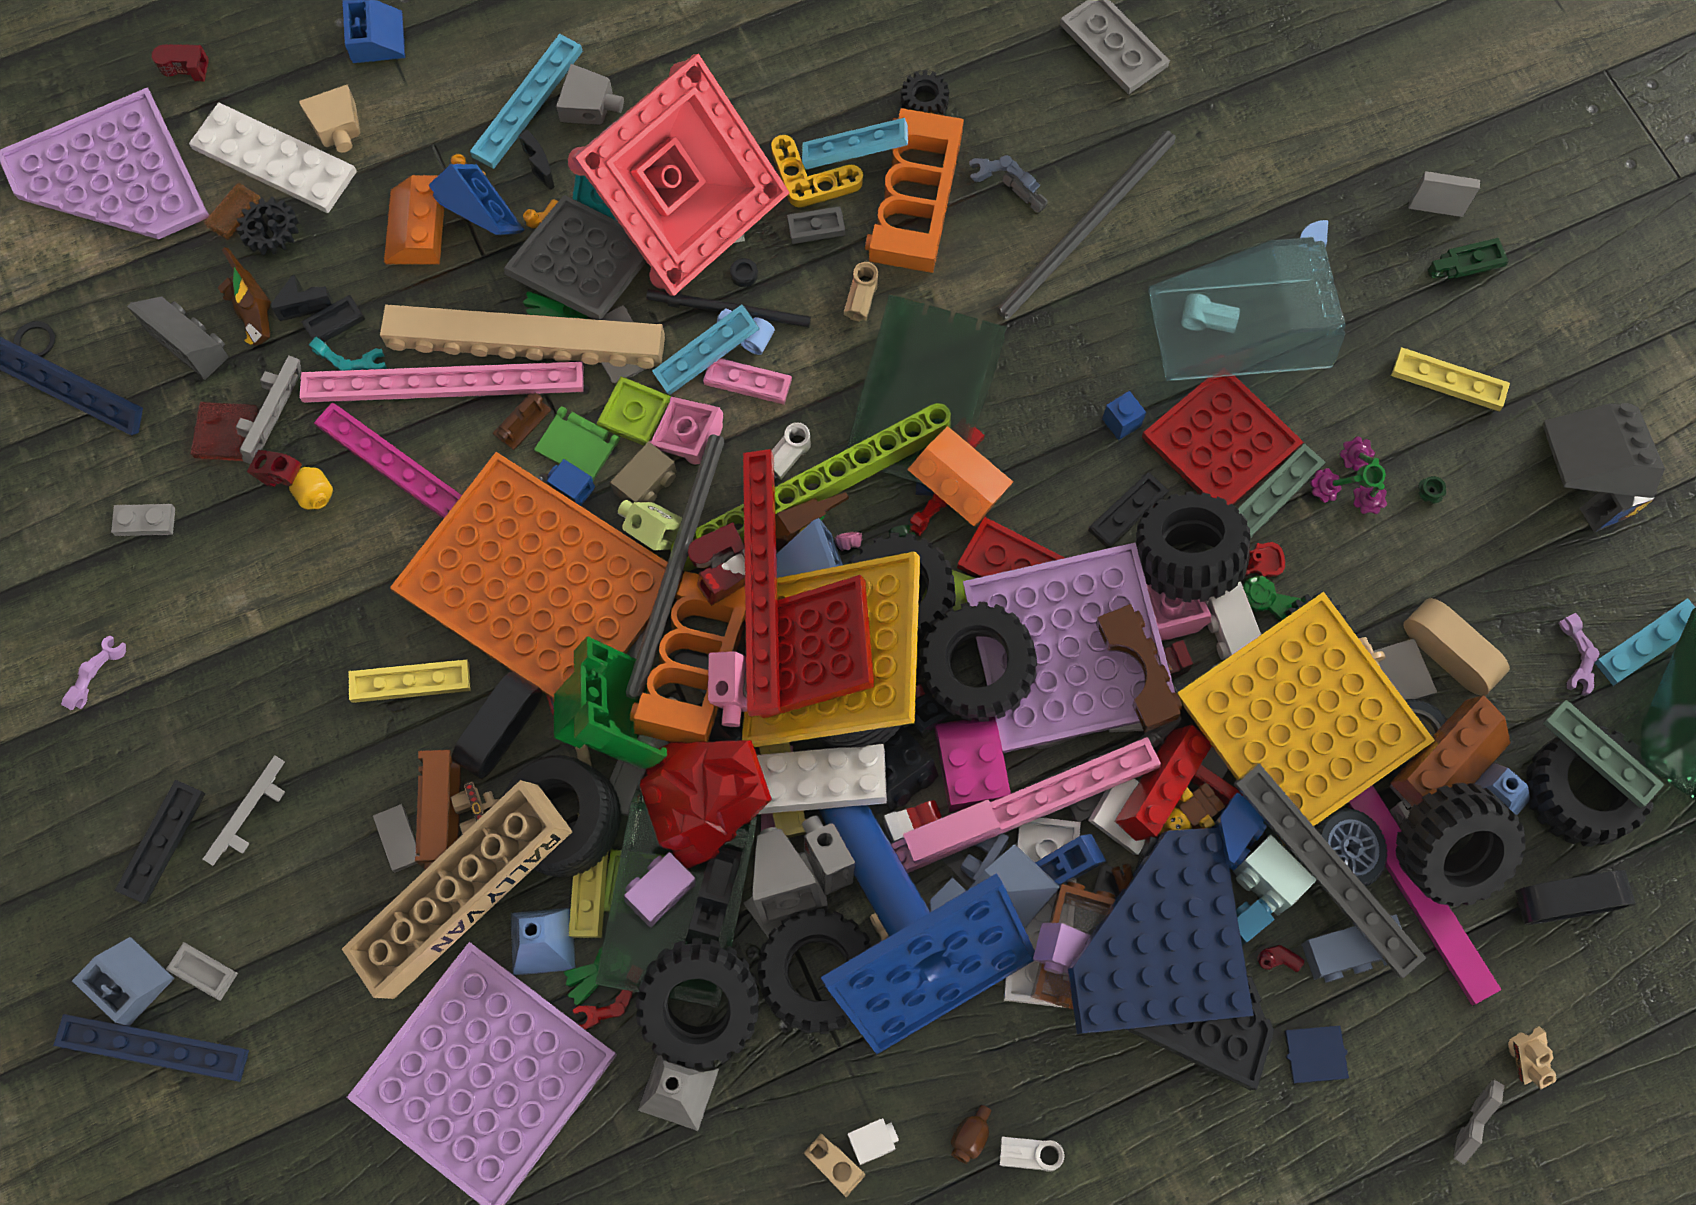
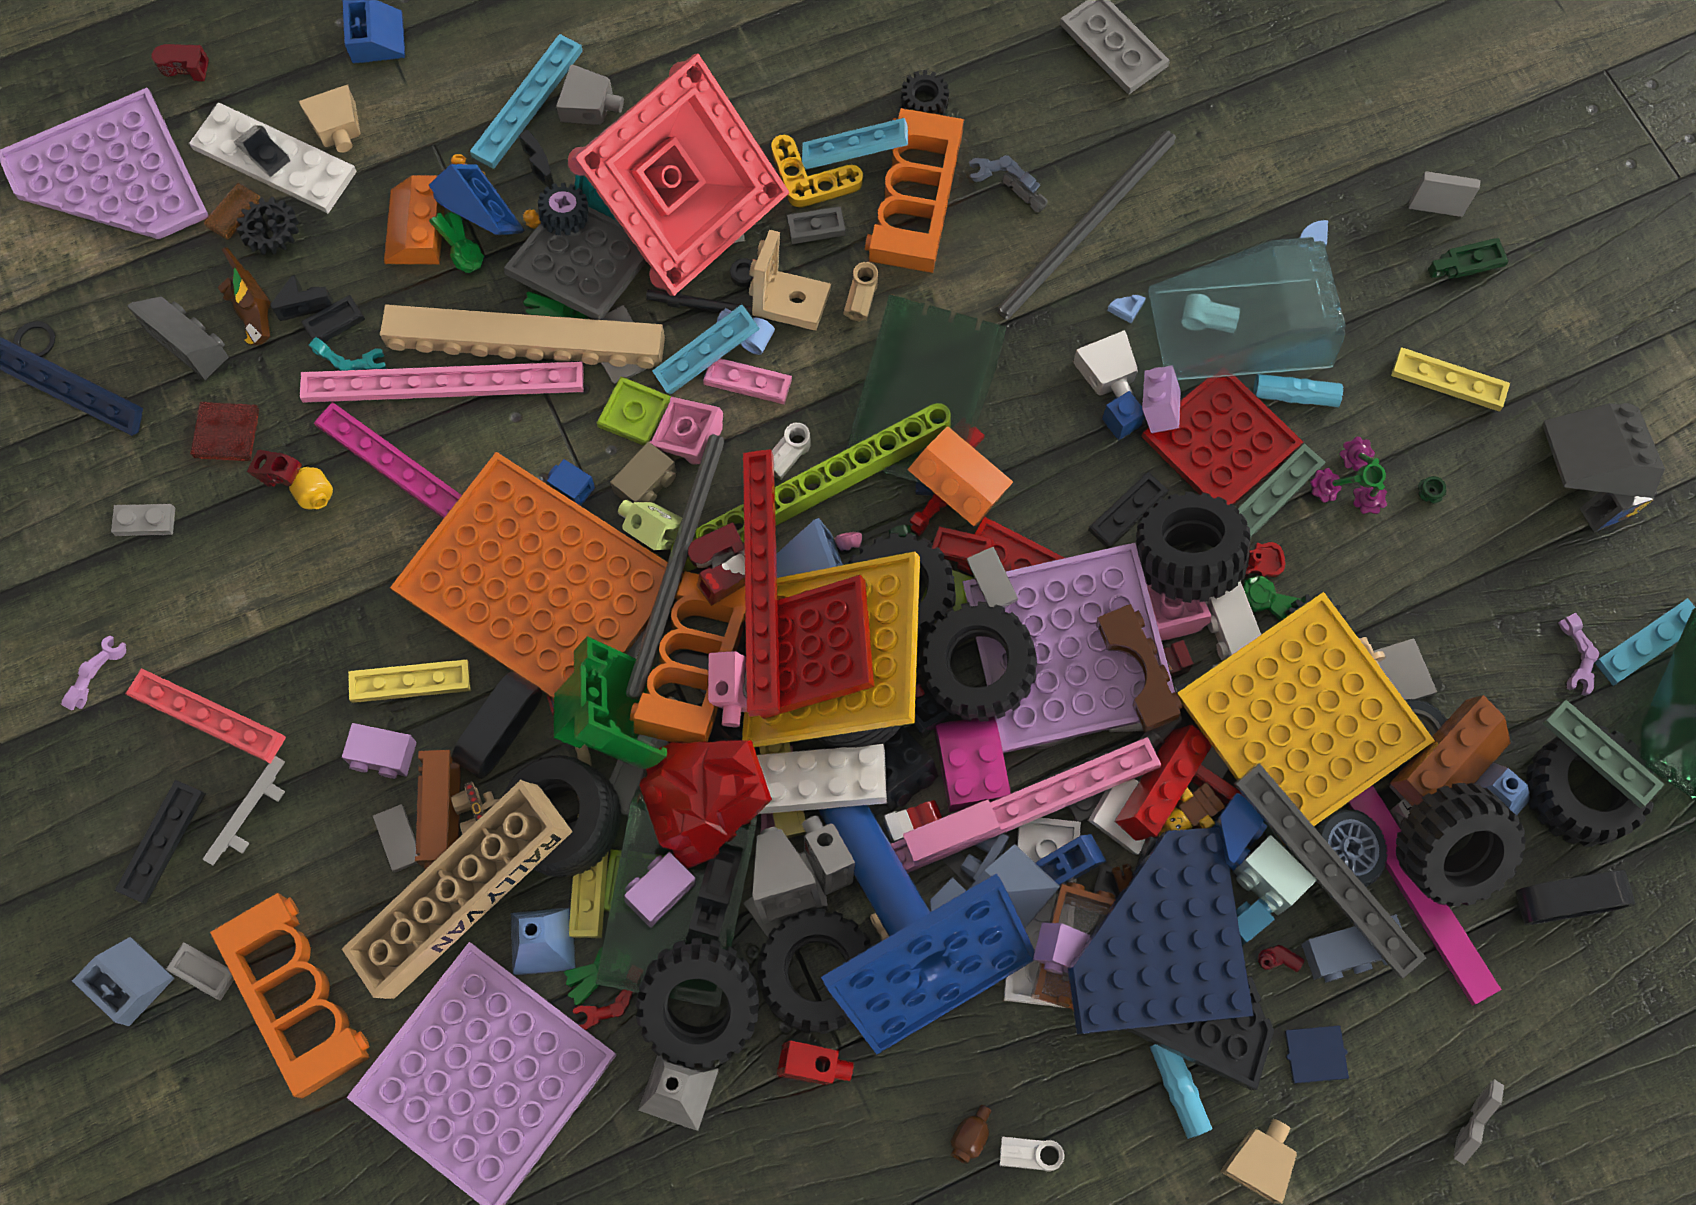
dark blue plate [53,1014,249,1082] -> none
light grey hinge [236,356,302,464] -> none
reddish brown hinge [493,392,551,450] -> none
bright green piece [534,406,620,481] -> none
reddish brown animal [775,492,849,550] -> none
tan leg [804,1134,866,1197] -> none
white brick [847,1118,899,1165] -> none
tan plant [1404,598,1510,696] -> none
tan hips [1508,1026,1556,1089] -> none
none -> coral tile [125,668,286,764]
none -> orange fence [210,893,370,1099]
none -> black slope [234,125,291,177]
none -> lavender brick [342,723,417,779]
none -> green piece [429,212,484,273]
none -> black wheel [538,183,588,236]
none -> tan bracket [749,230,831,331]
none -> red torso [776,1040,853,1085]
none -> red tile [932,527,995,564]
none -> light grey tile [967,547,1018,607]
none -> white torso [1073,330,1138,398]
none -> light blue tile [1107,295,1146,323]
none -> lavender brick [1142,365,1181,433]
none -> medium azure axle [1150,1044,1212,1139]
none -> tan torso [1220,1119,1297,1204]
none -> medium azure axle [1253,374,1343,407]

